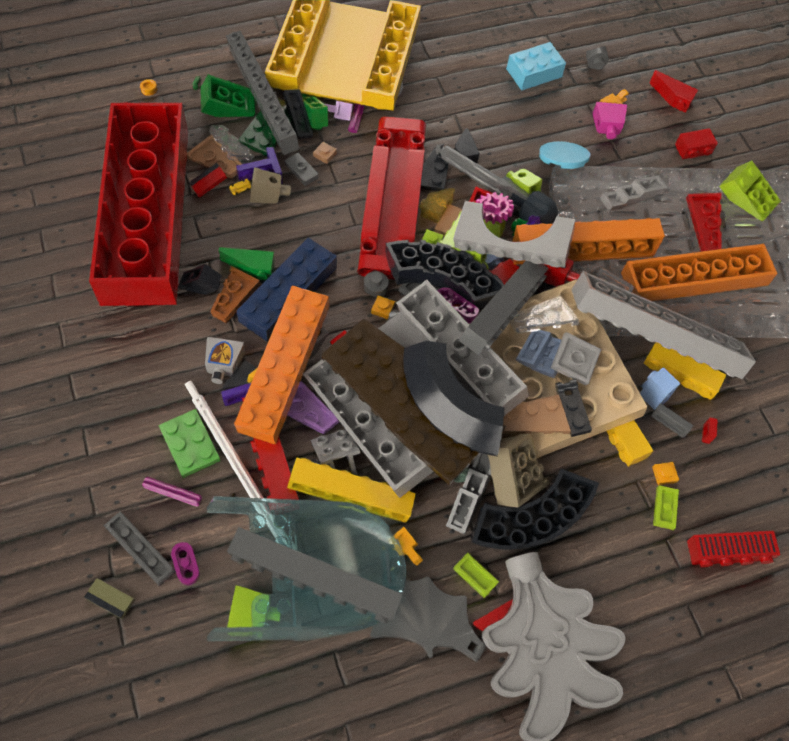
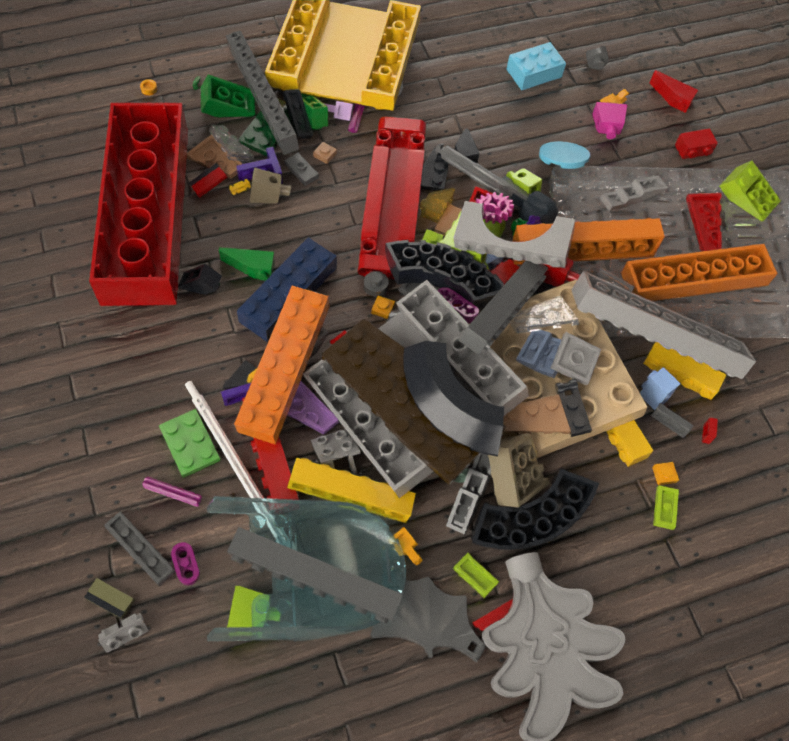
light grey torso [205,337,245,384] -> none
dark orange wing [210,266,261,324] -> none
red brick [687,531,780,567] -> none
none -> light grey hinge [98,613,149,653]

